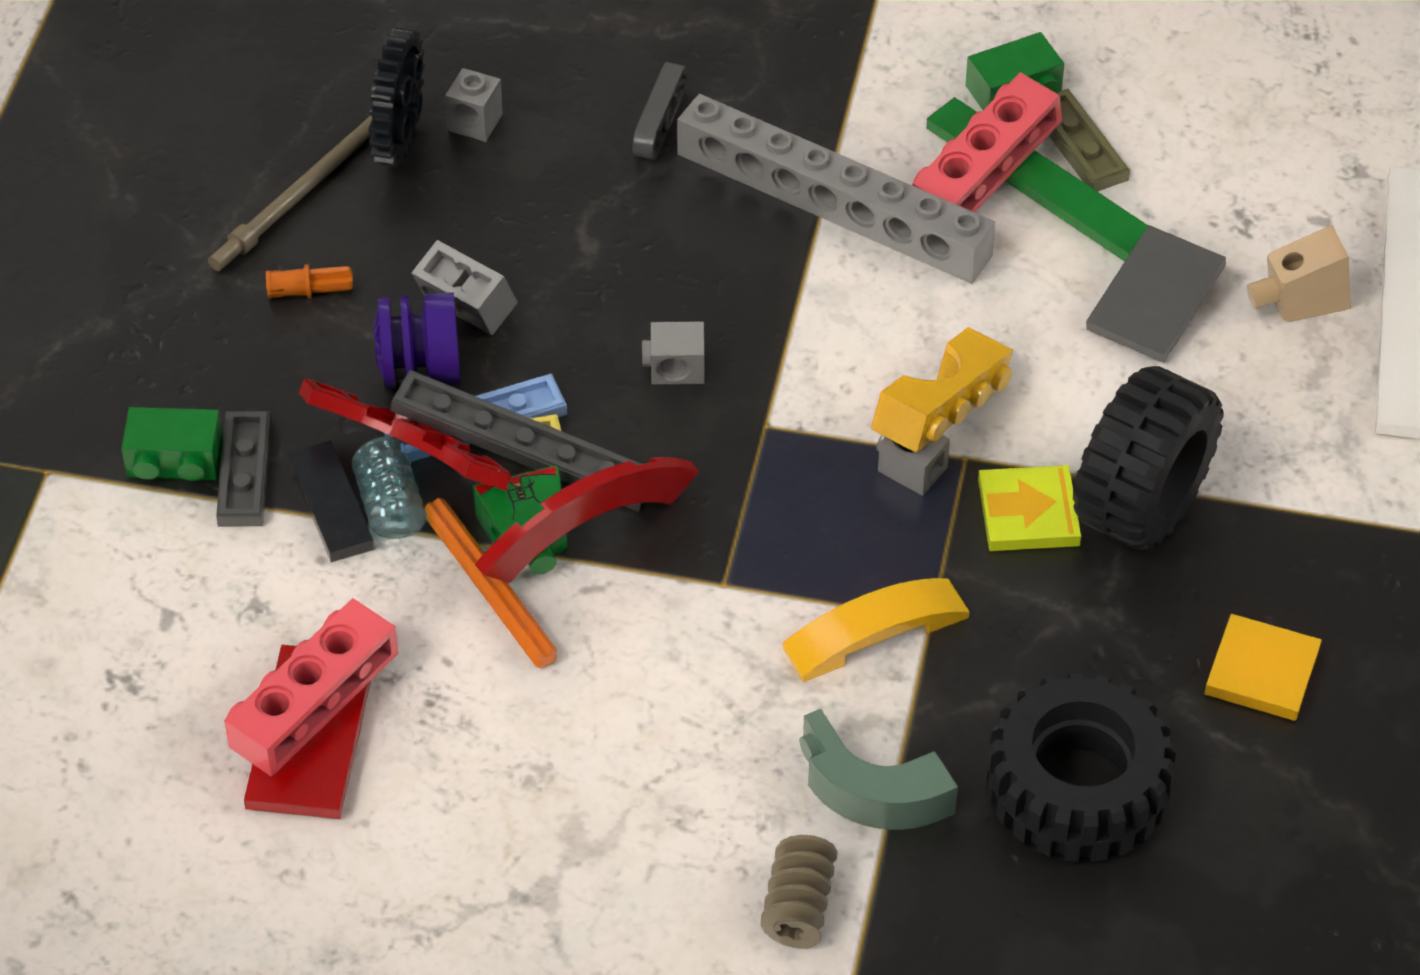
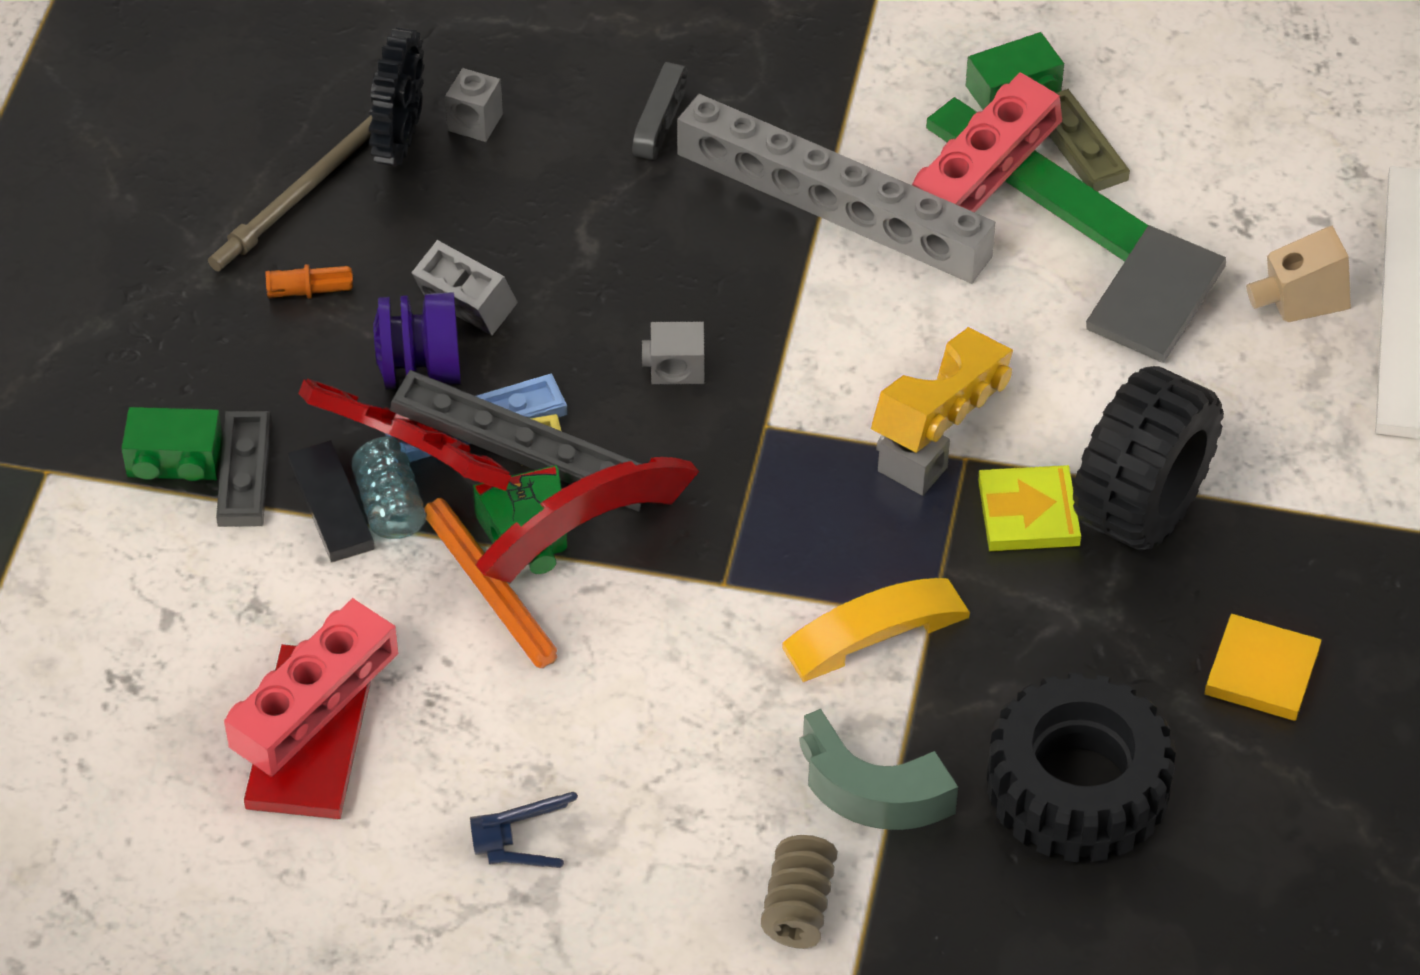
none -> dark blue plant [470,792,578,868]

